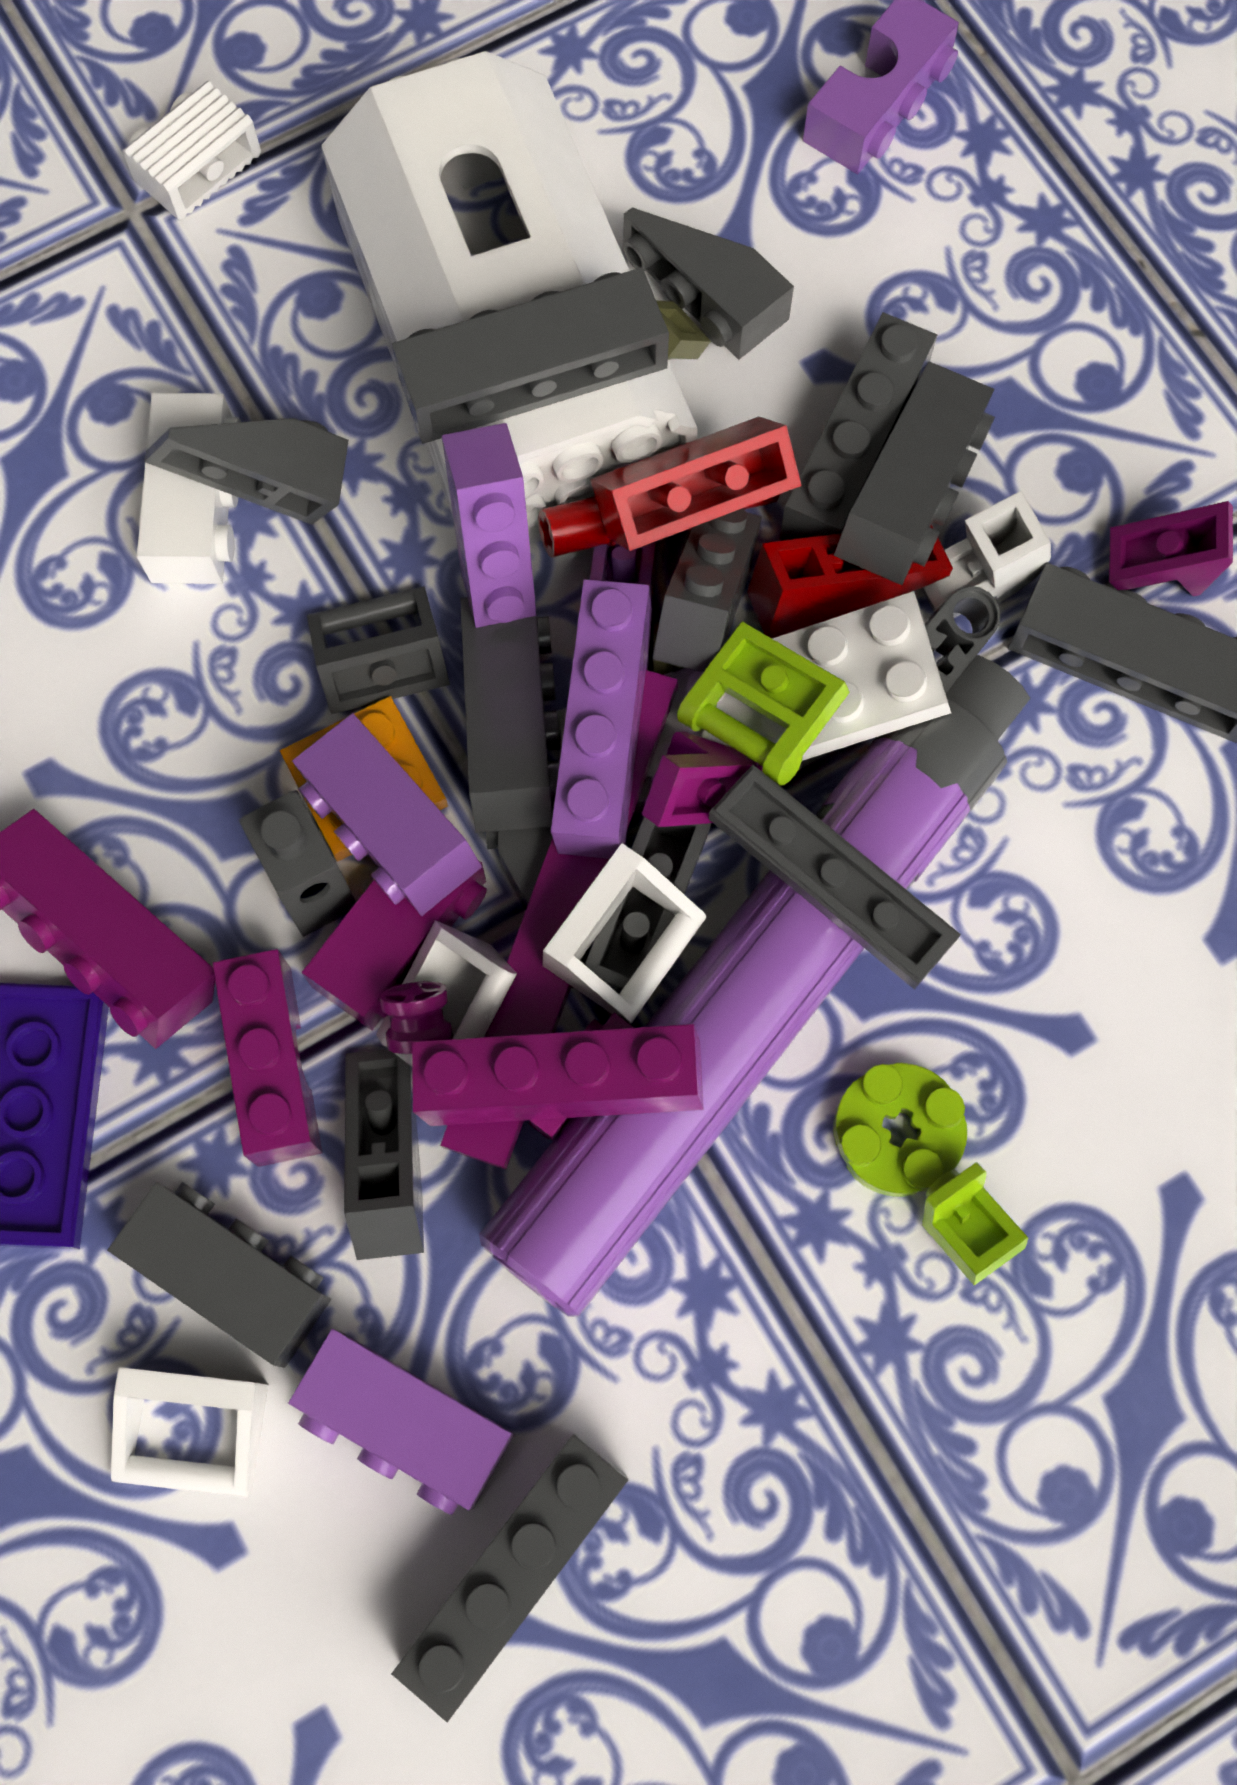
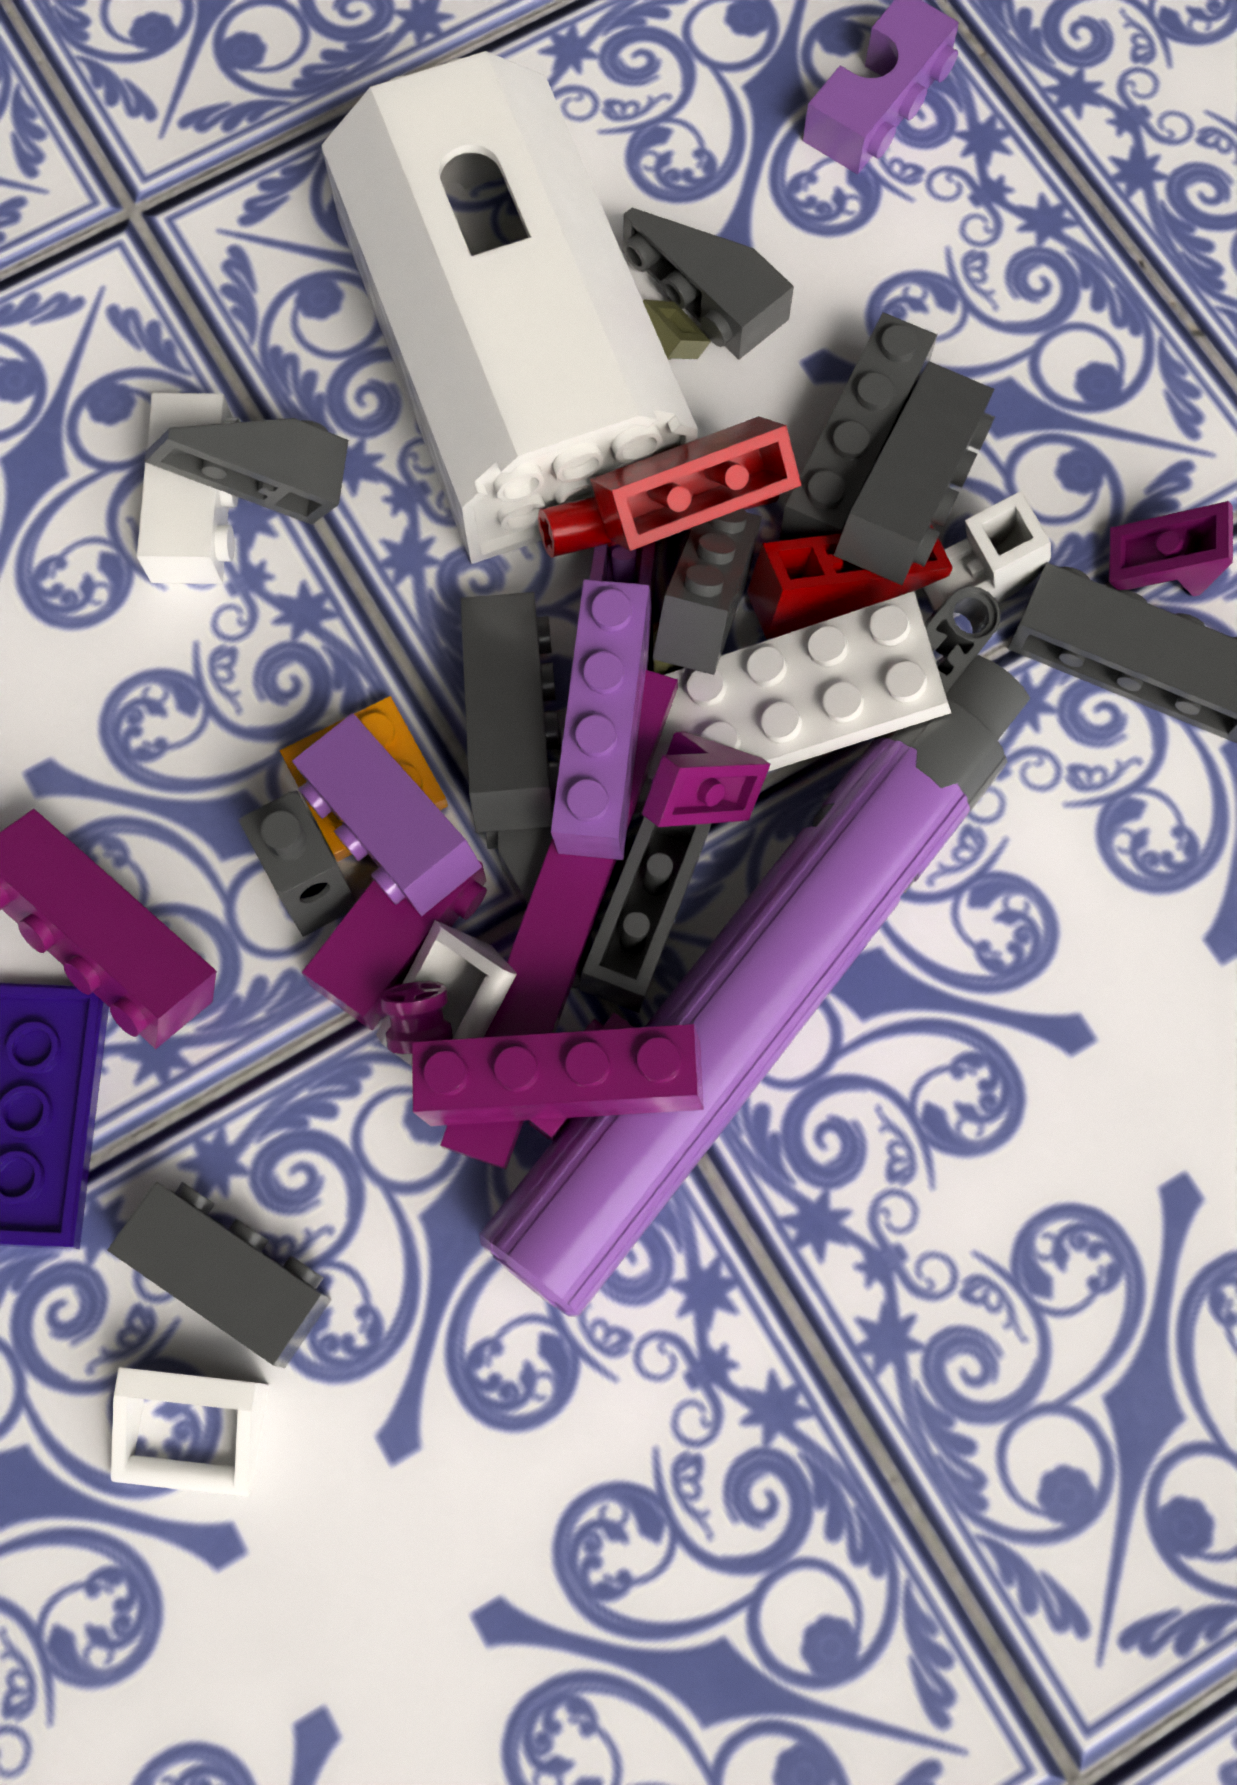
white brick [122,81,261,220] -> none
magenta arch [213,949,323,1167] -> none
medium lavender brick [288,1329,515,1515] -> none
dark grey tile [307,586,450,714] -> none
dark grey slope [344,1049,424,1260] -> none
dark grey brick [391,1435,629,1723] -> none
dark grey brick [392,267,669,444] -> none
medium lavender brick [442,423,537,628] -> none
white tile [543,843,706,1024] -> none
lime plate [677,621,850,786] -> none
dark grey tile [708,765,961,990] -> none
lime plate [833,1063,967,1197] -> none
lime bracket [922,1162,1028,1285] -> none

